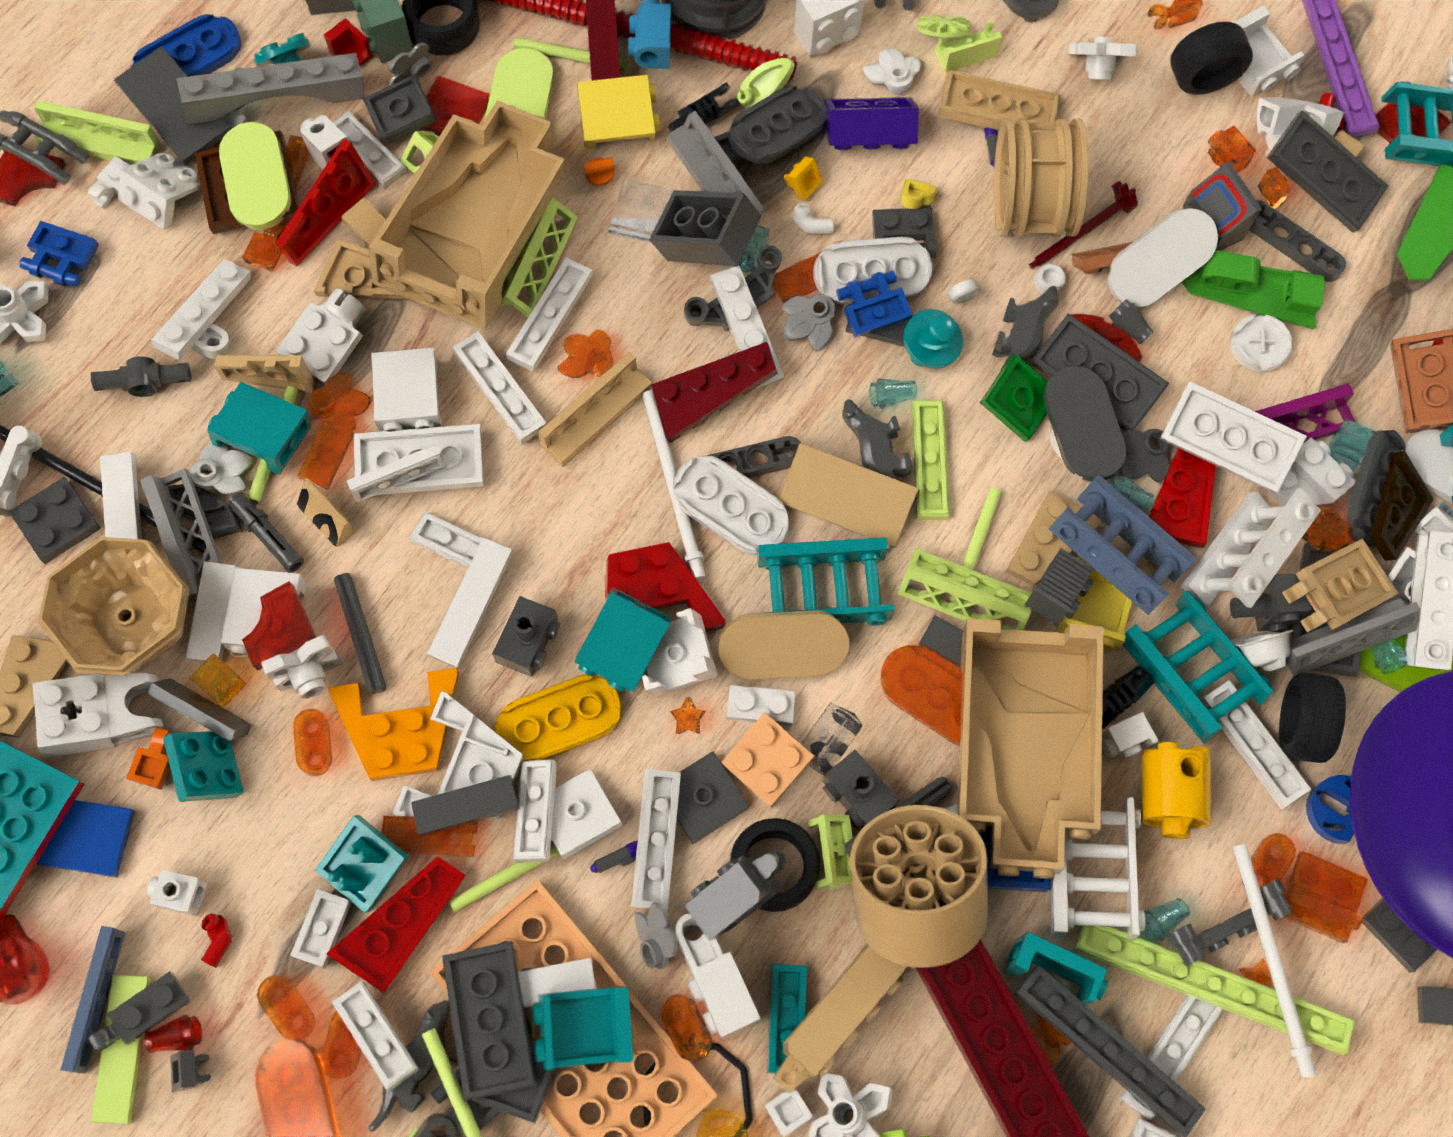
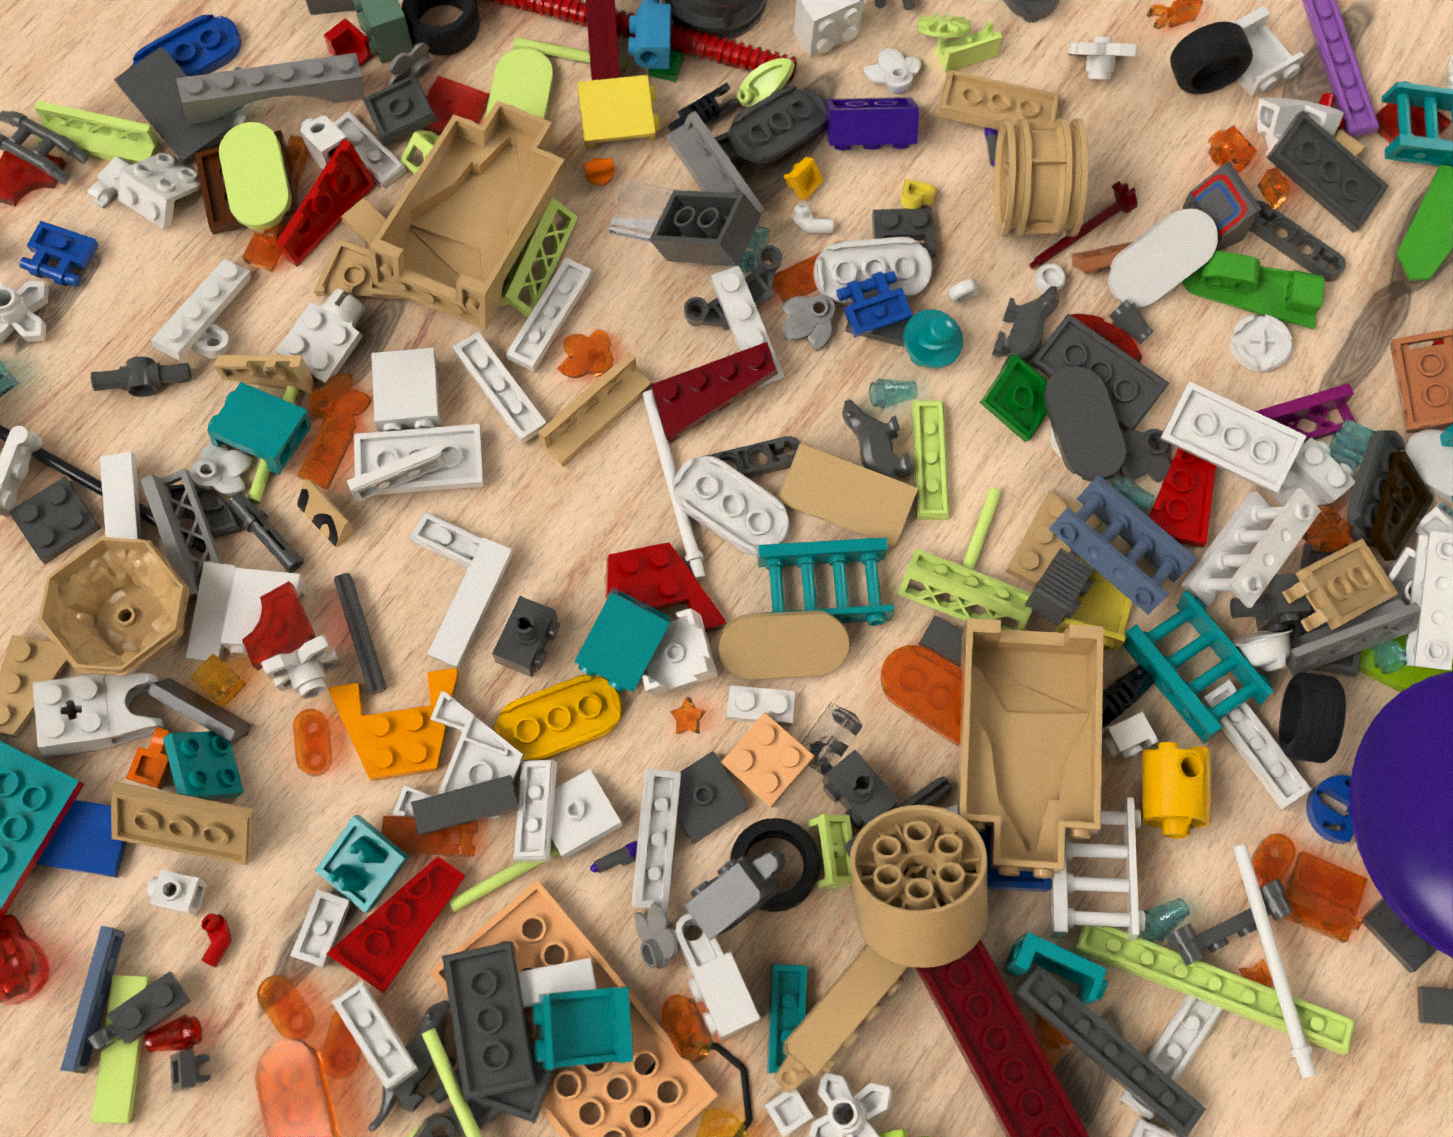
teal plate [254,33,311,67] -> none
none -> tan tile [111,782,254,865]
none -> green tile [648,50,684,82]

